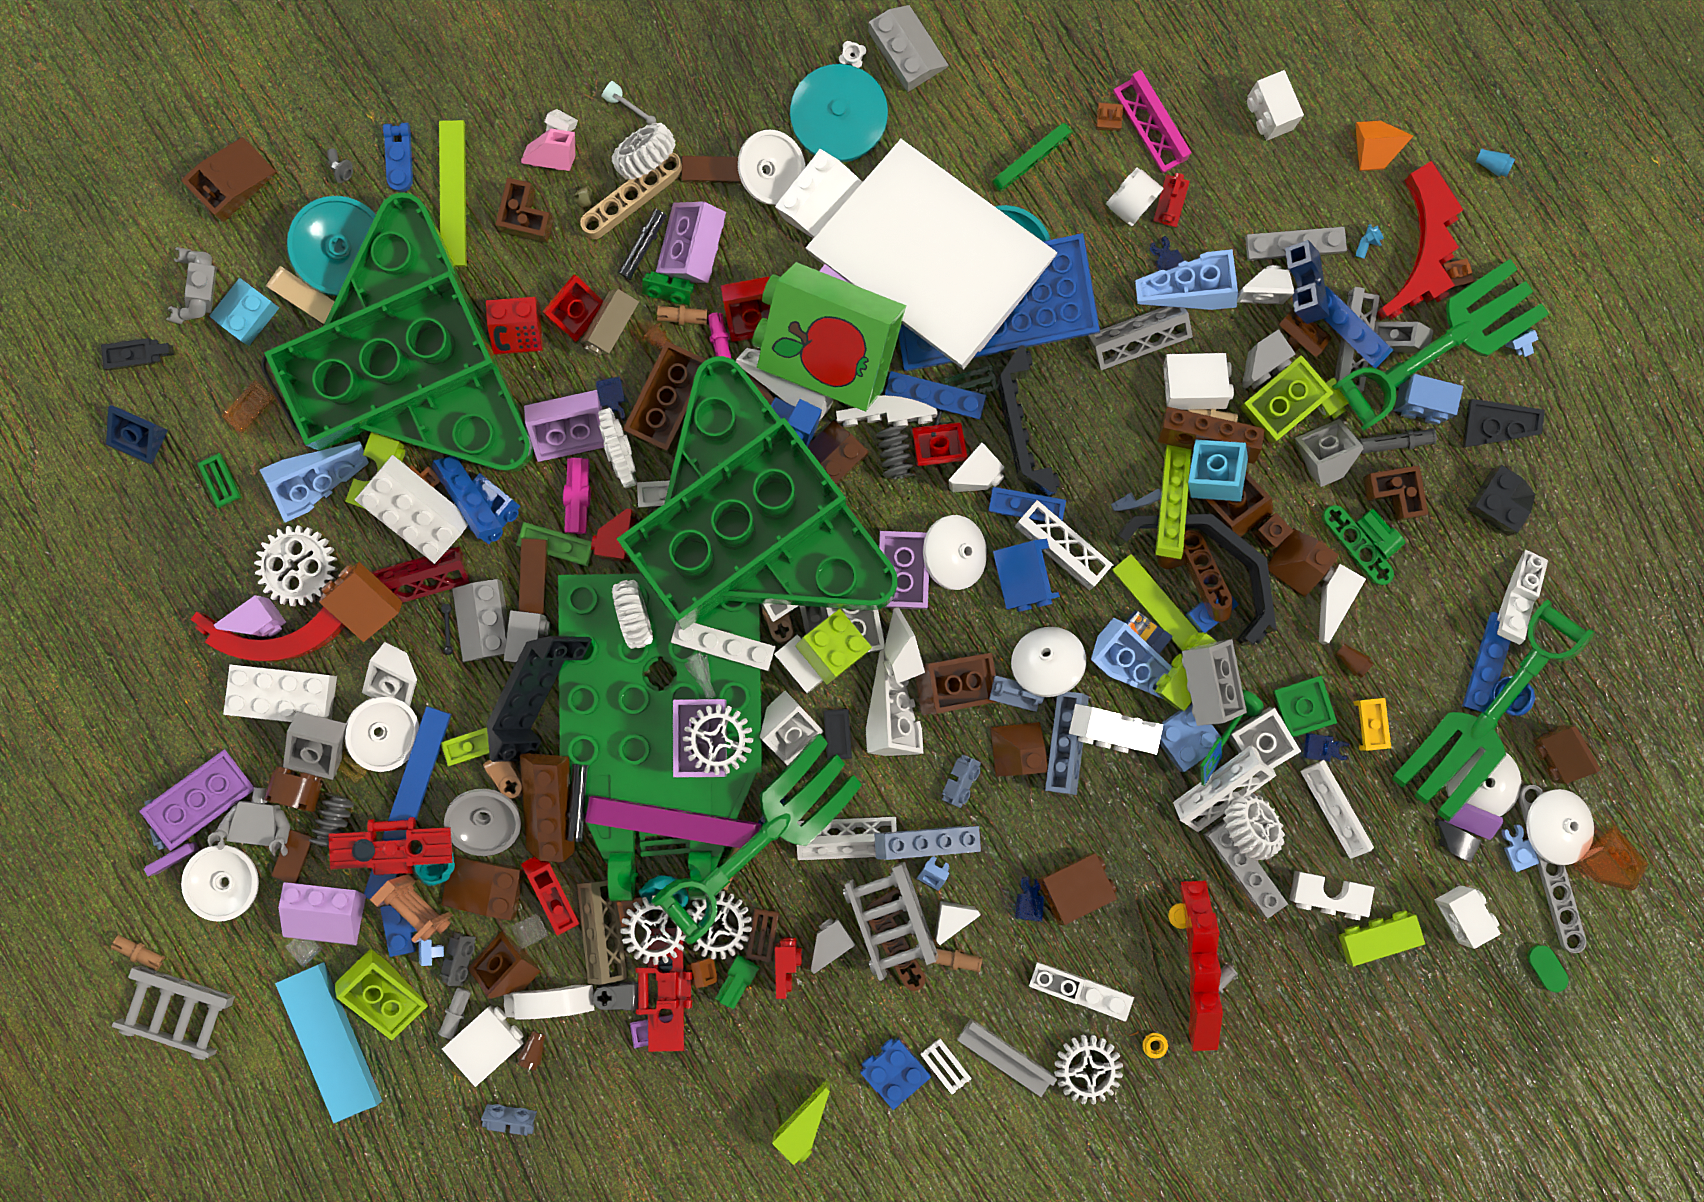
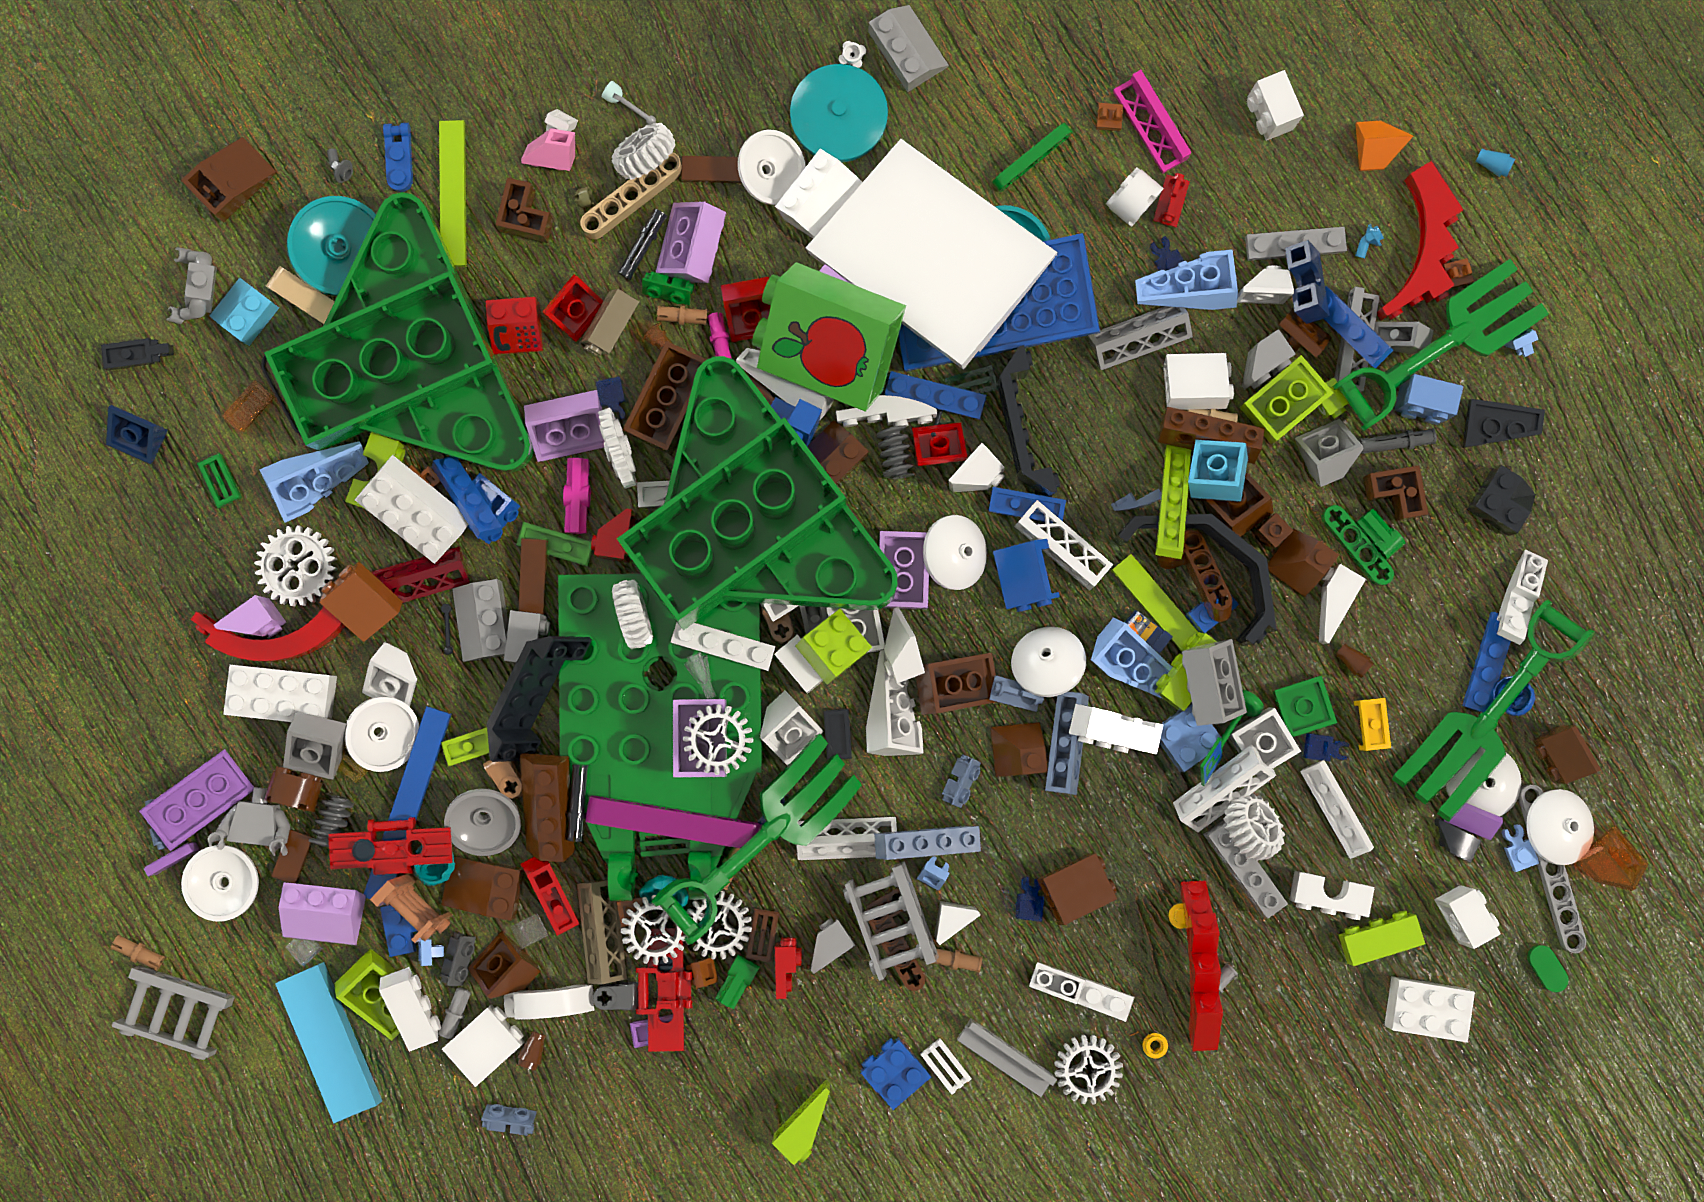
none -> white brick [379,967,441,1051]
none -> white brick [1384,976,1475,1042]

